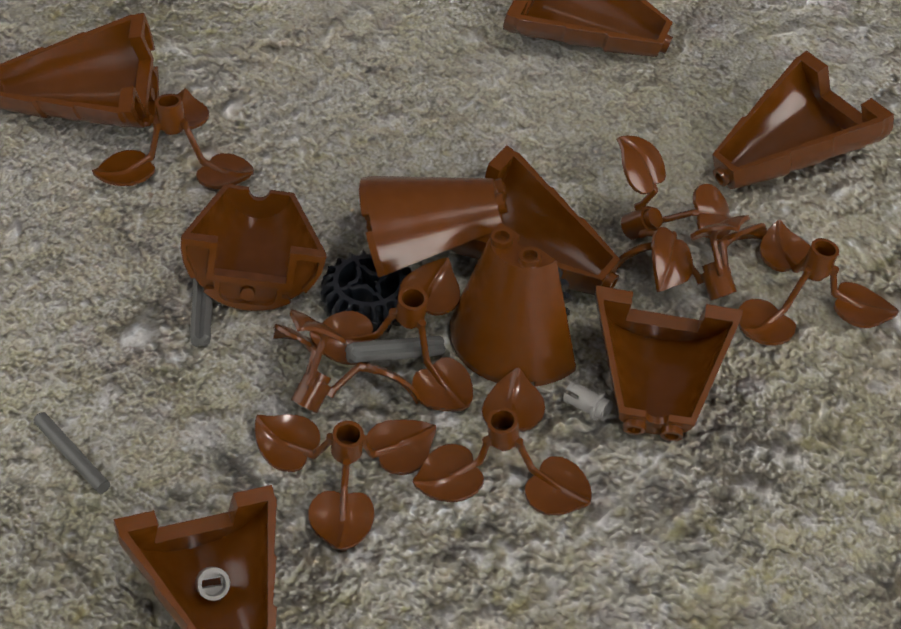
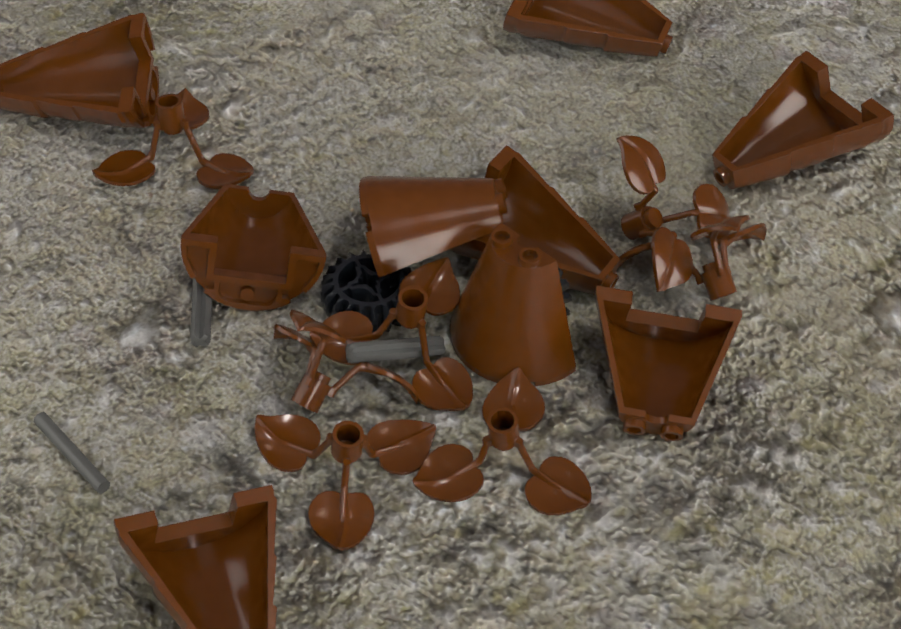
light grey hinge [195,567,230,601] -> none
light grey pin [563,381,613,421] -> none
reddish brown plant [738,219,900,346] -> none

